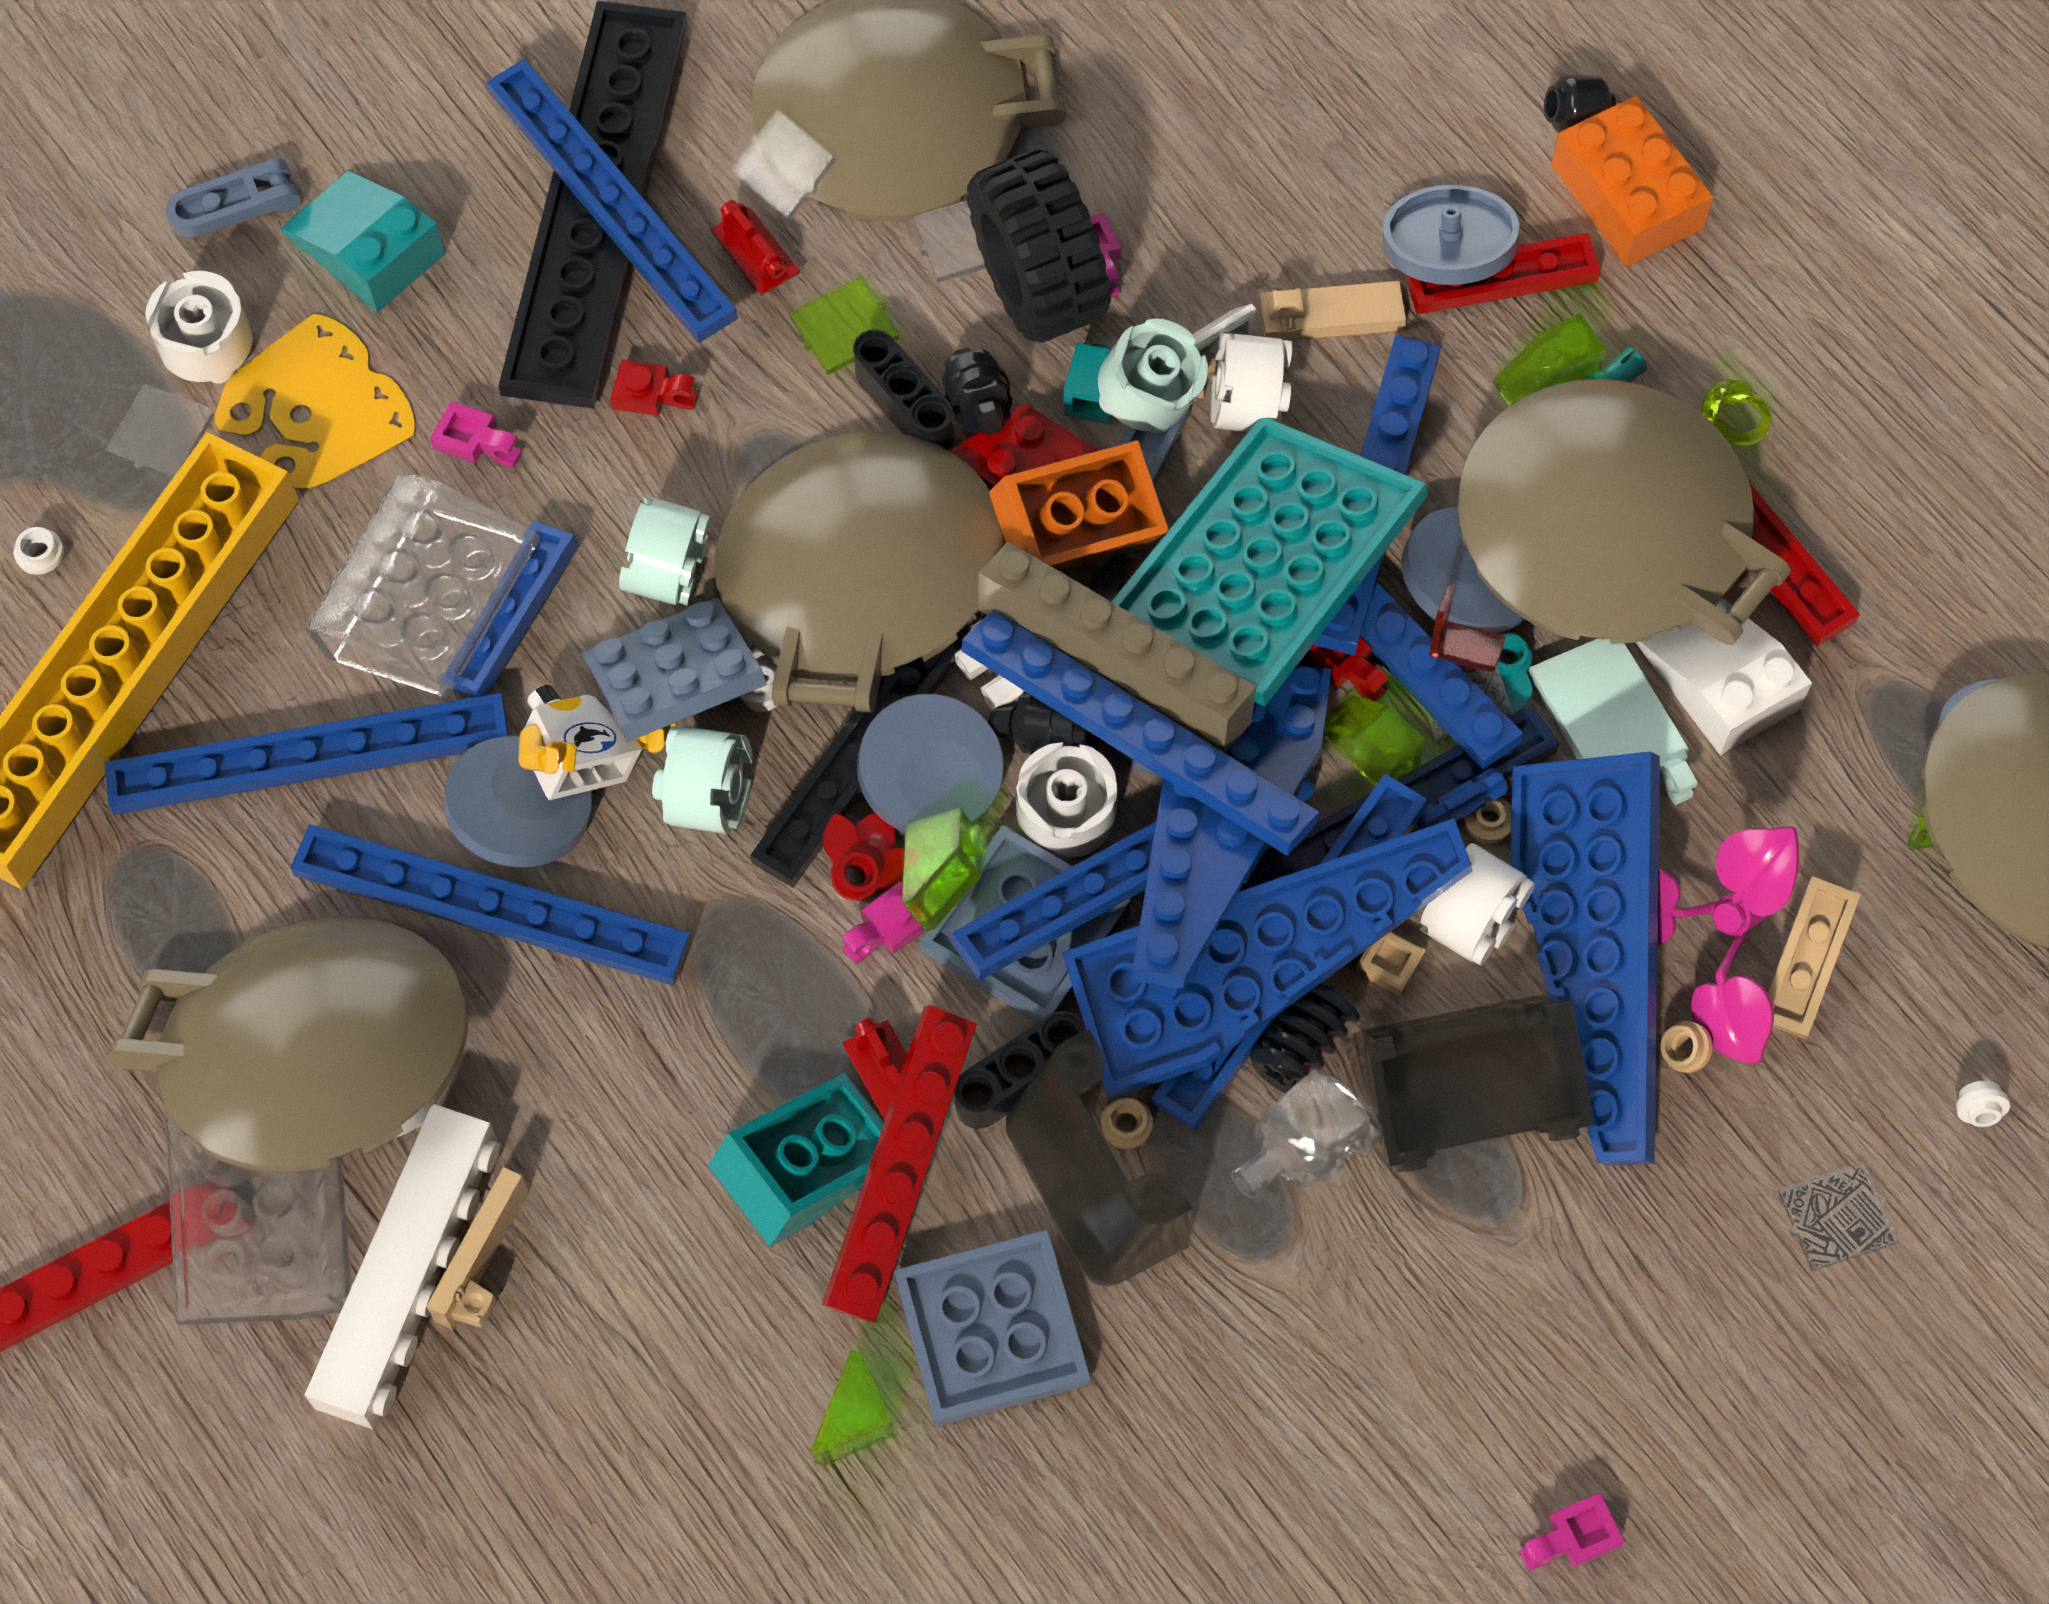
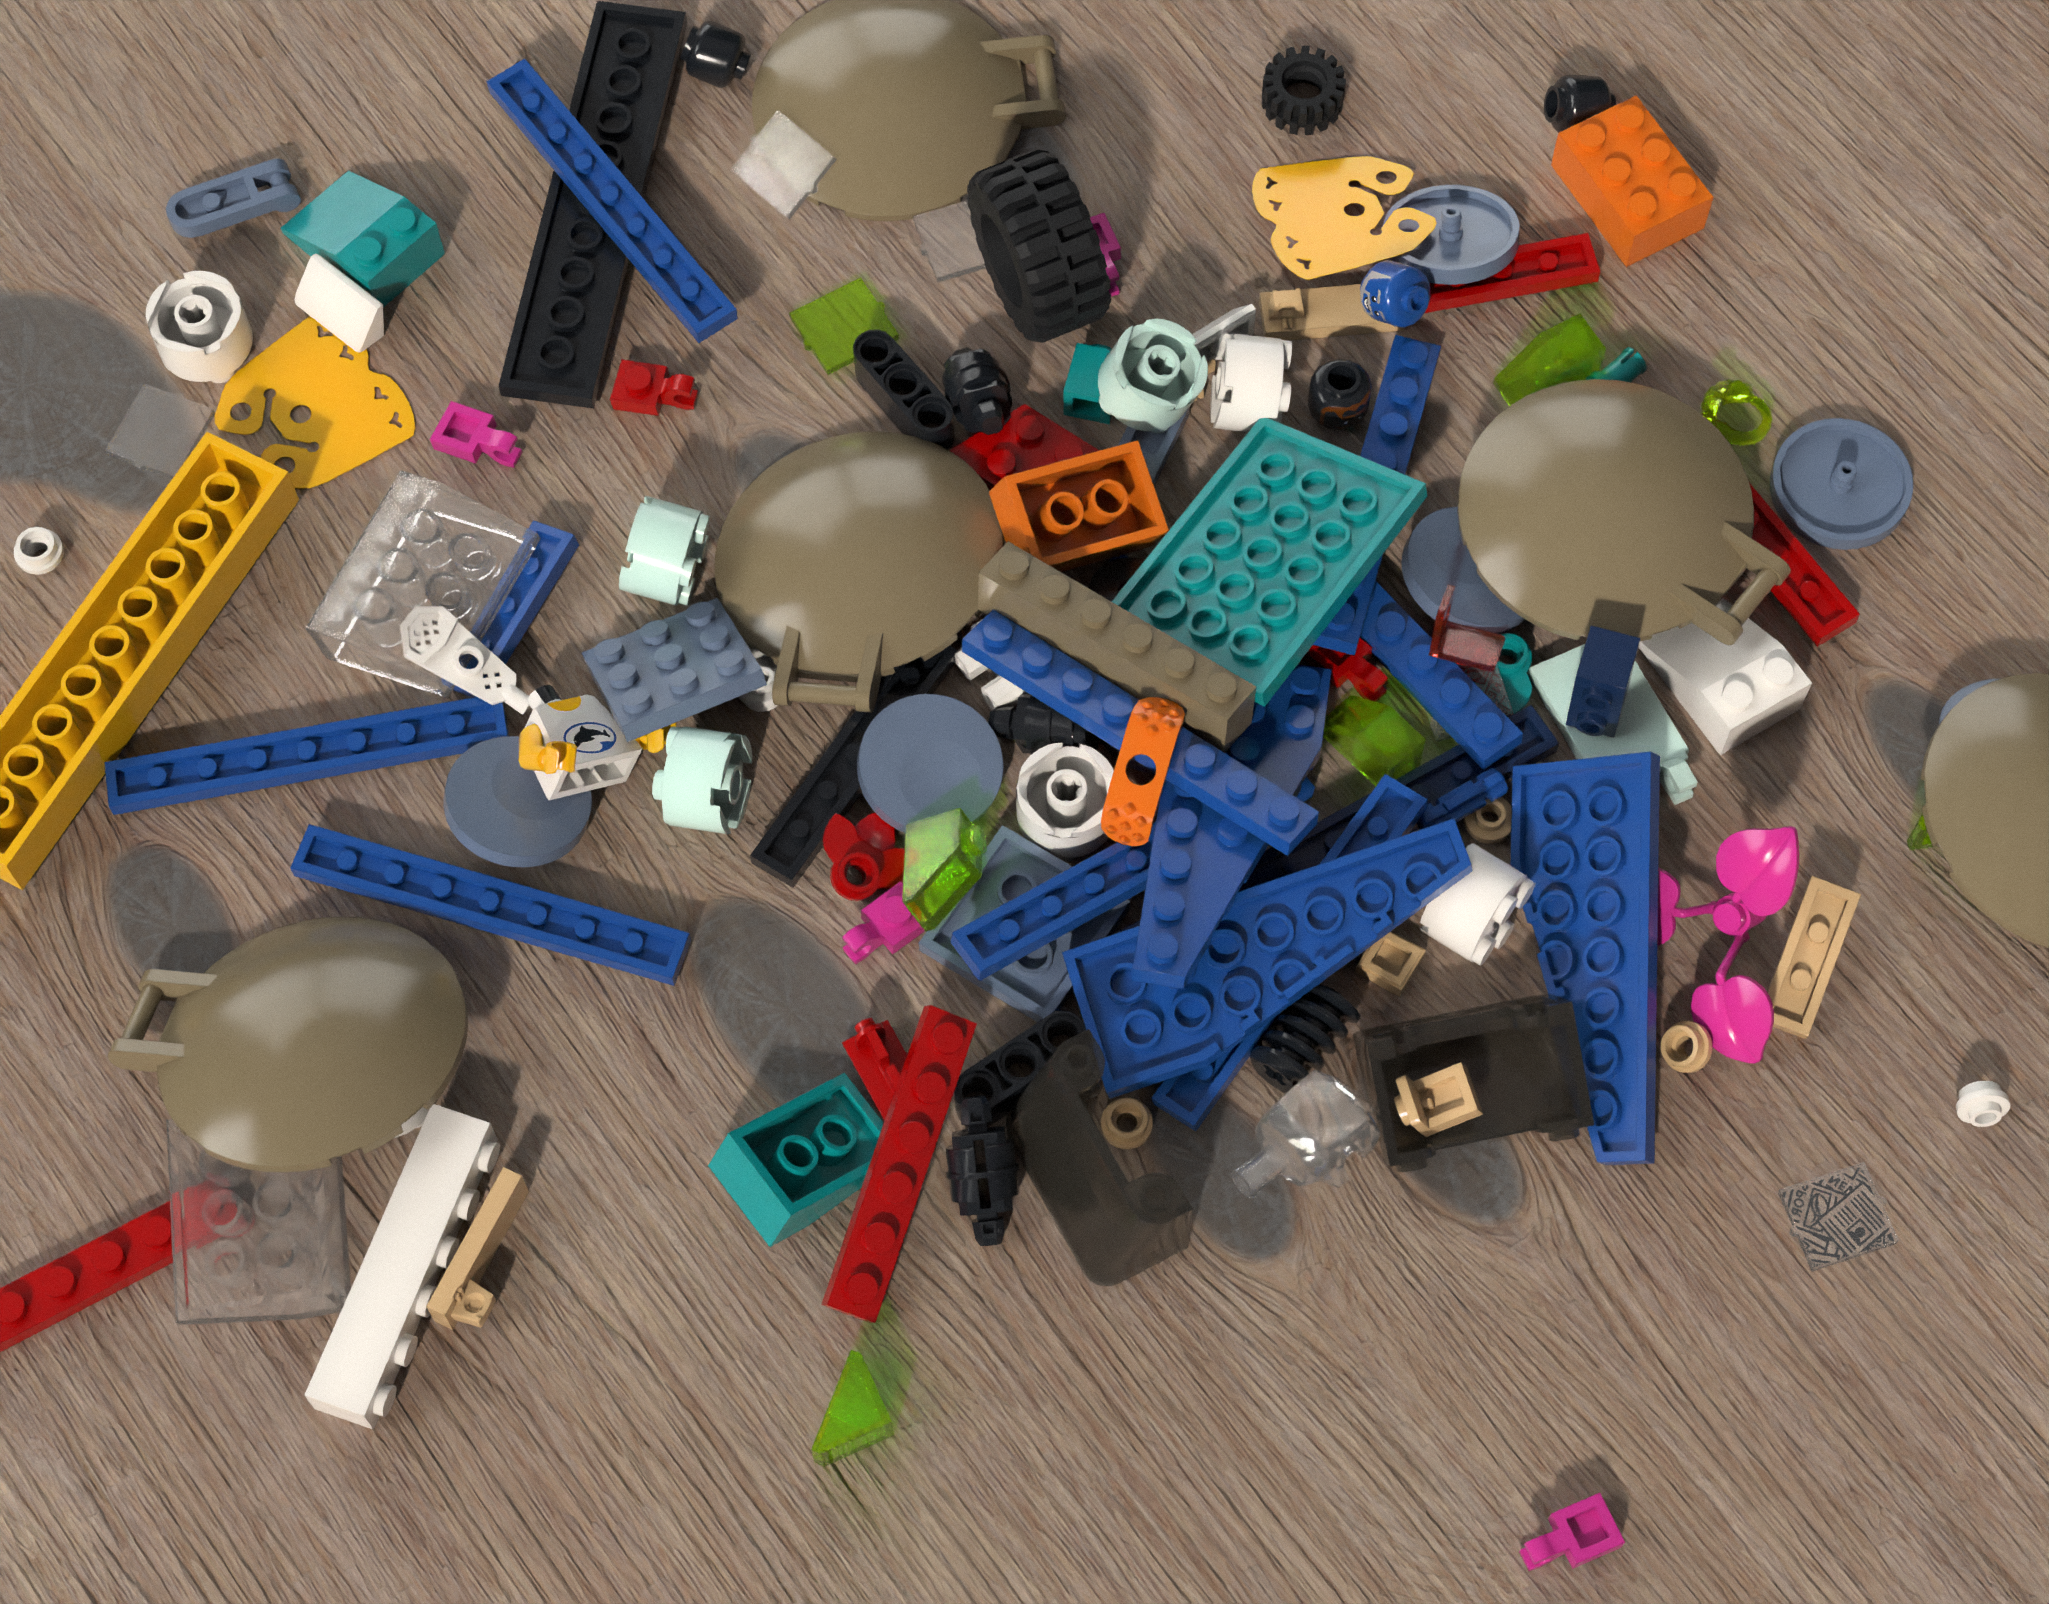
red hinge [710,200,800,296] -> none
sand blue plate [894,1229,1091,1427] -> none
none -> white slope [295,253,384,353]
none -> white piece [400,606,530,715]
none -> black head [680,21,751,88]
none -> black piece [946,1095,1020,1246]
none -> orange piece [1101,697,1185,846]
none -> yellow piece [1252,156,1437,280]
none -> black tyre [1261,46,1346,135]
none -> black head [1308,359,1372,431]
none -> blue head [1360,260,1430,328]
none -> tan bracket [1394,1062,1483,1137]
none -> dark blue brick [1566,626,1640,738]
none -> sand blue piece [1769,418,1913,550]

